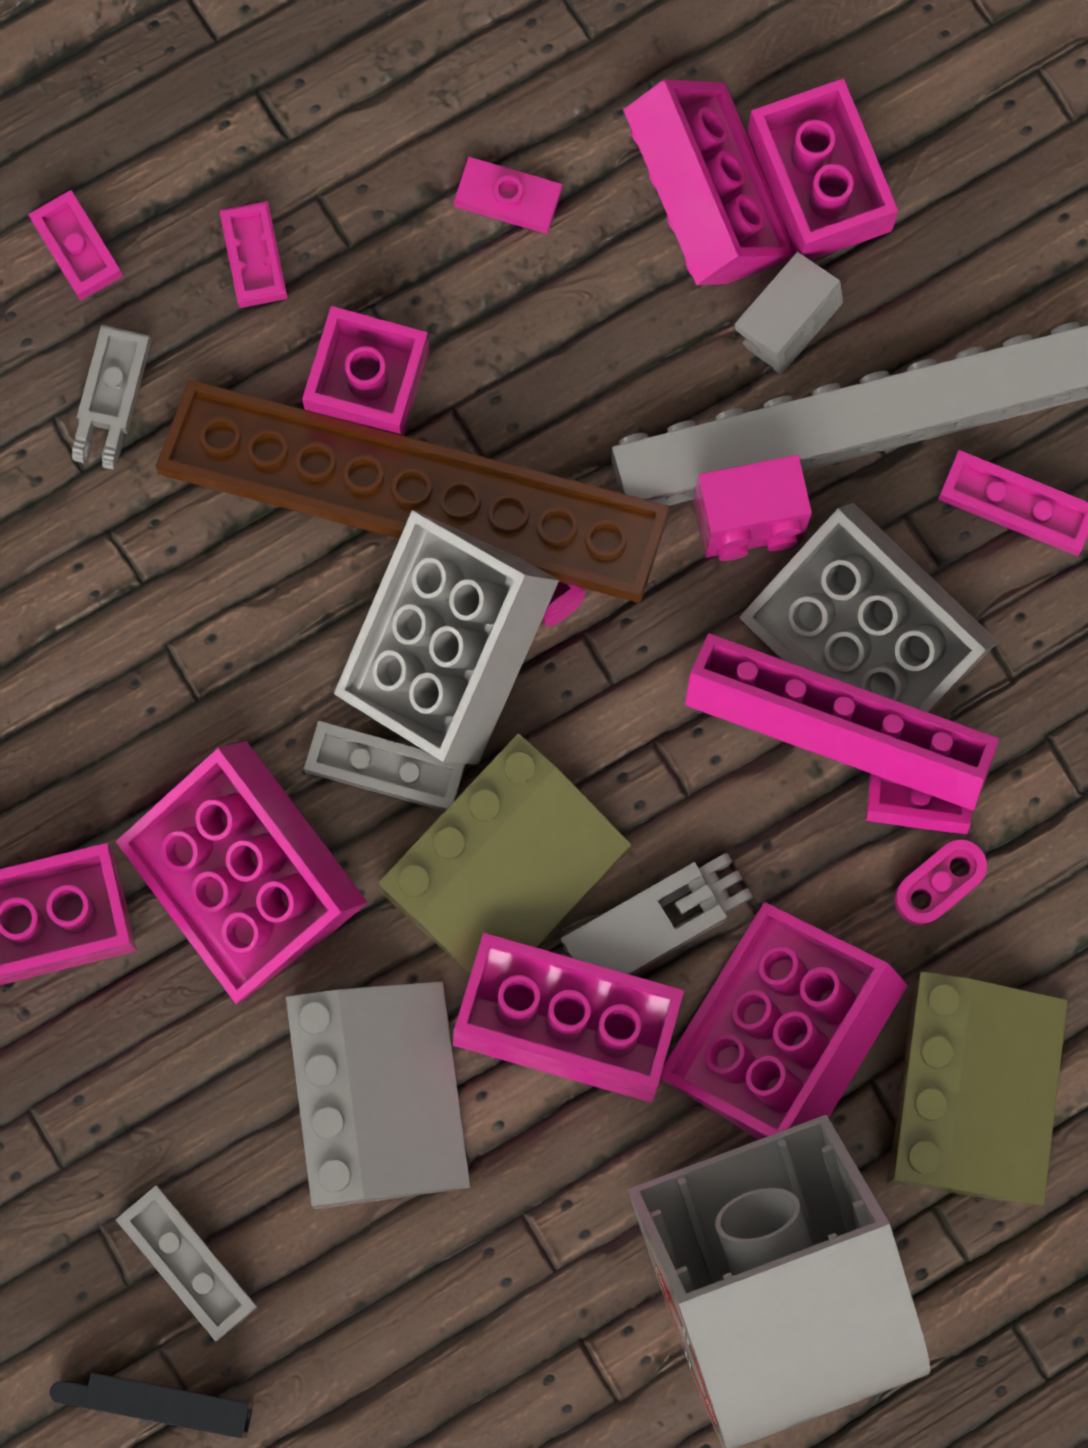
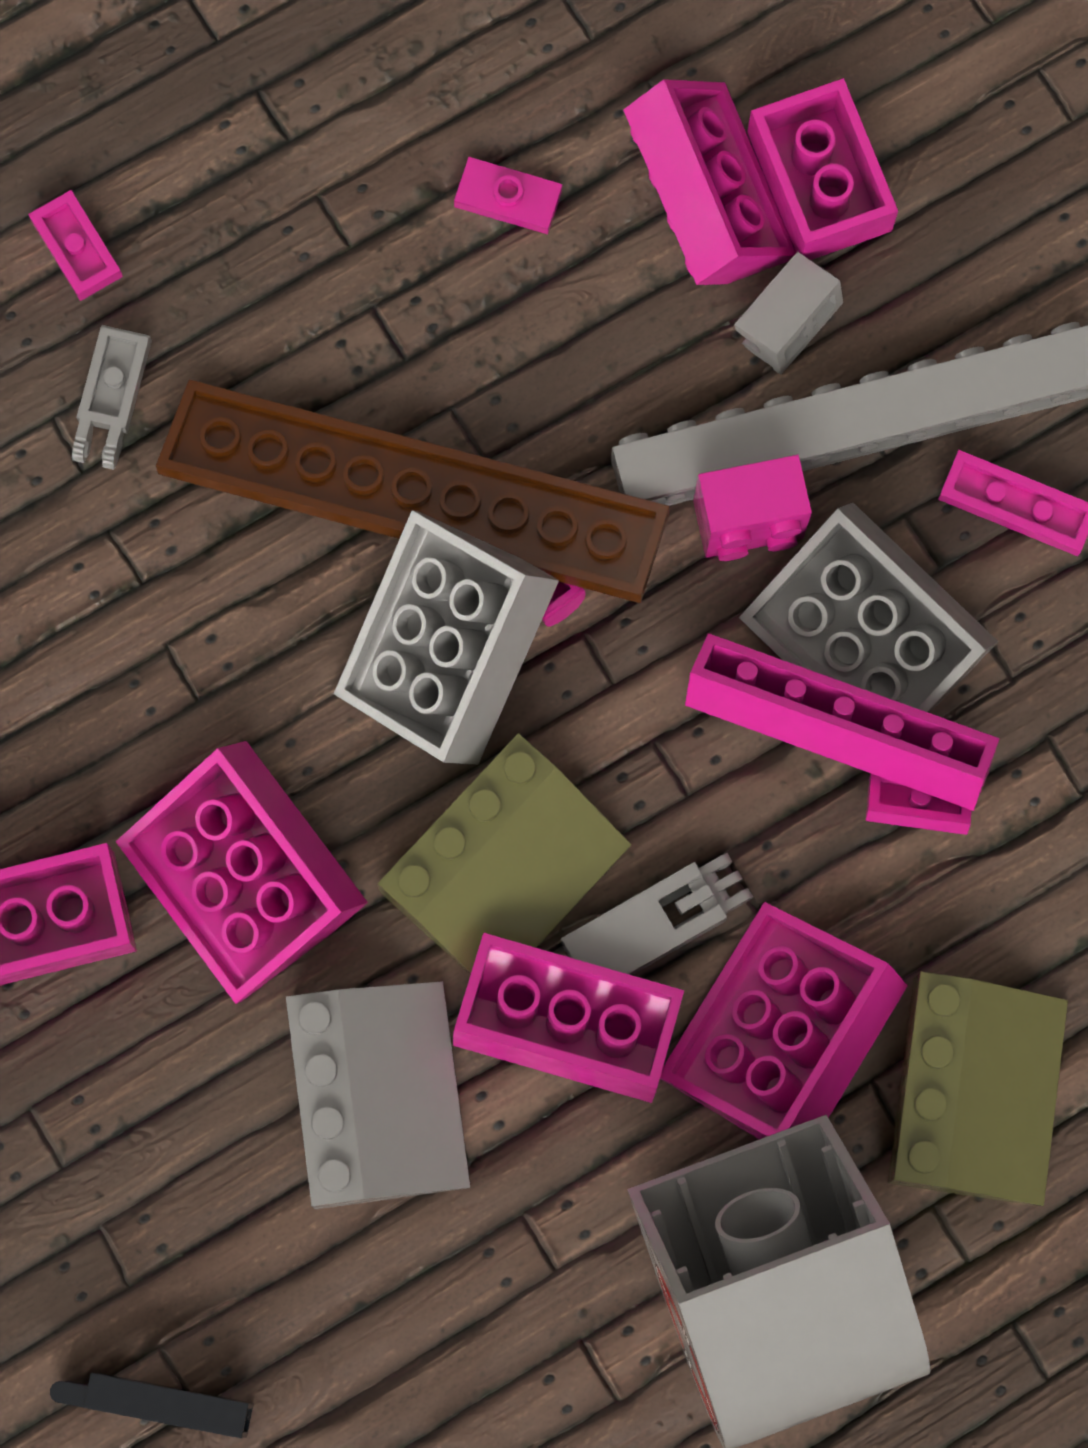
light grey plate [115,1185,258,1342] -> none
dark pink plate [219,201,288,308] -> none
dark pink brick [302,306,430,436] -> none
light grey plate [304,721,466,812] -> none
dark pink plate [895,840,987,926] -> none

